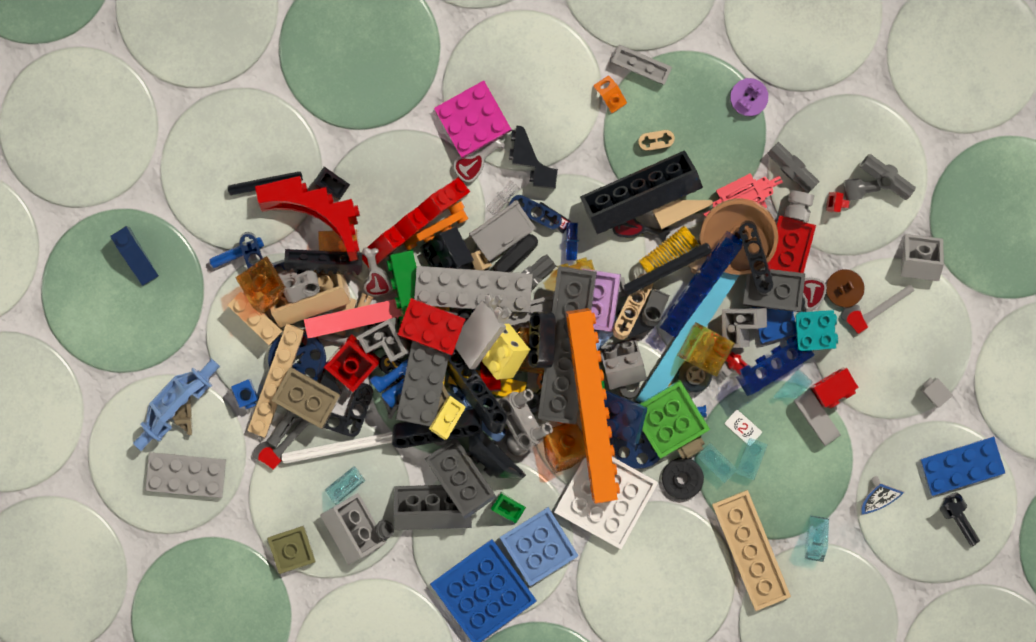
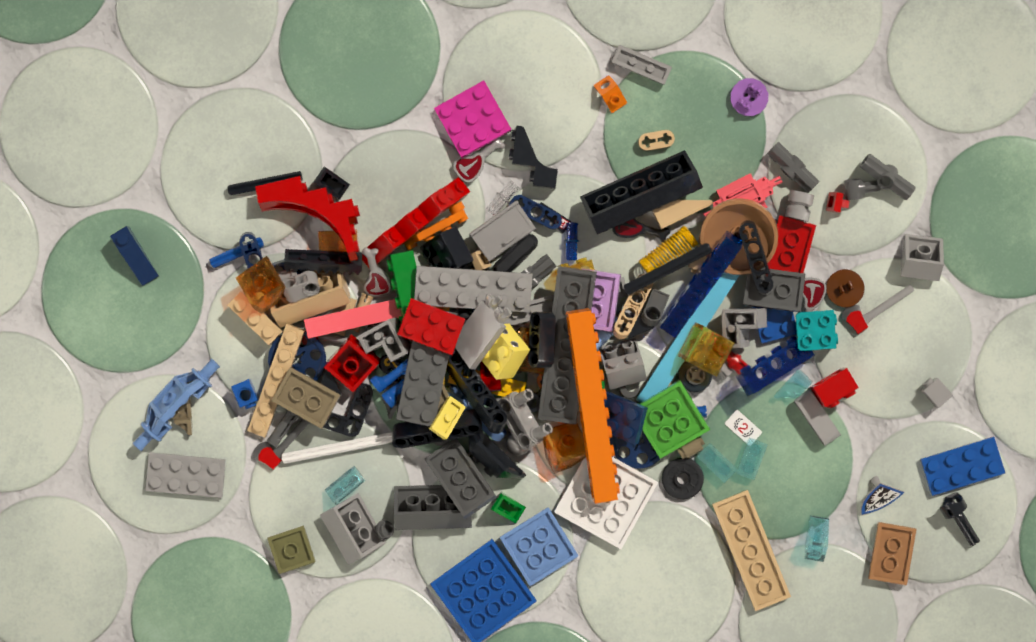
none -> medium nougat plate [868,522,917,585]

